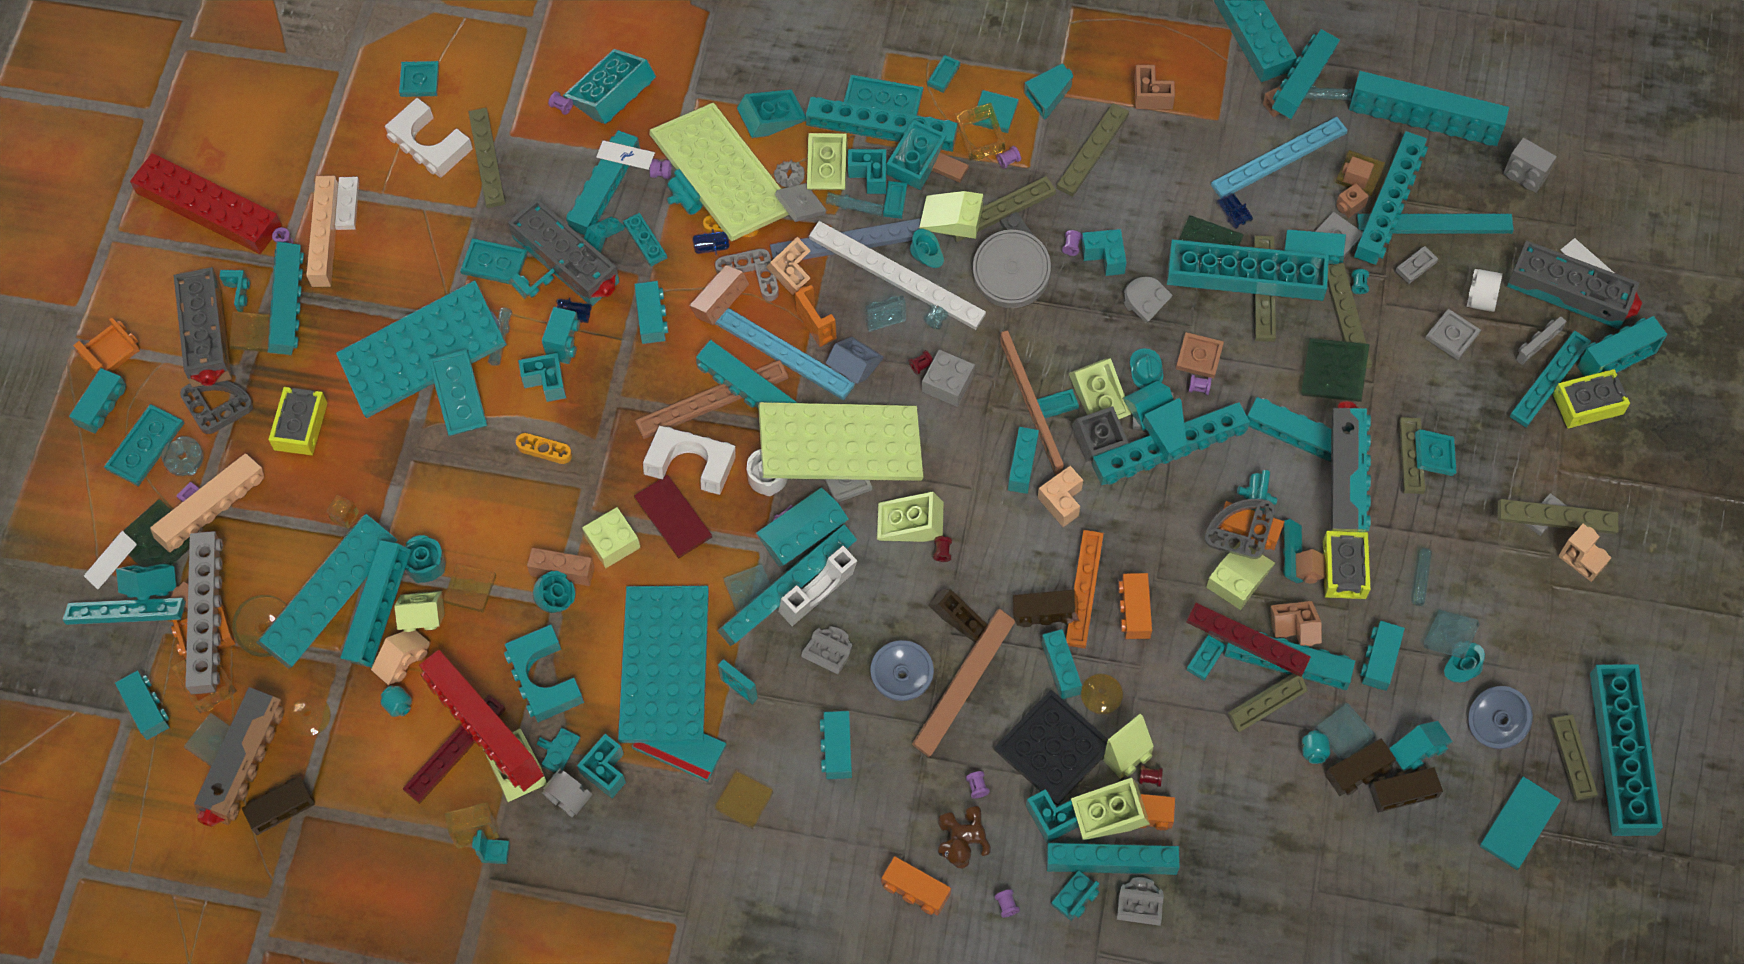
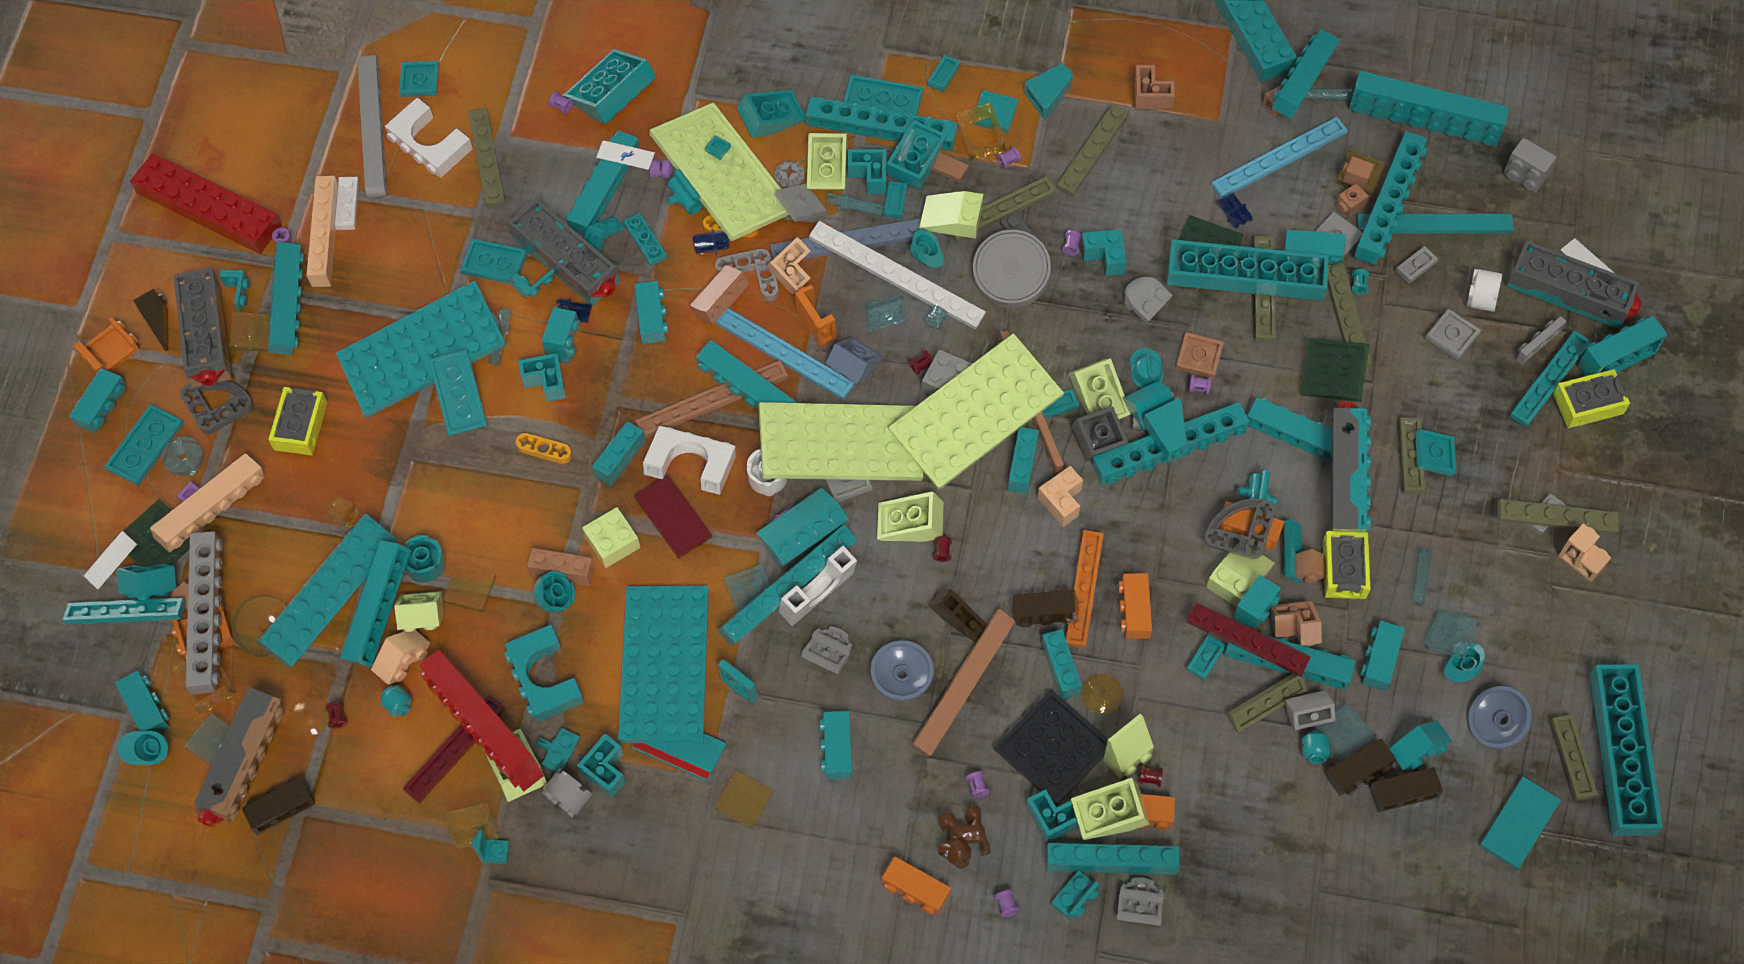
none -> teal piece [117,731,168,765]
none -> dark brown slope [133,289,169,351]
none -> dark red bush [325,702,347,729]
none -> light grey beam [357,55,387,198]
none -> teal brick [592,421,646,486]
none -> teal tile [705,135,731,160]
none -> yellowish green plate [888,333,1064,490]
none -> teal slope [1234,575,1281,628]
none -> light grey brick [1285,690,1336,730]

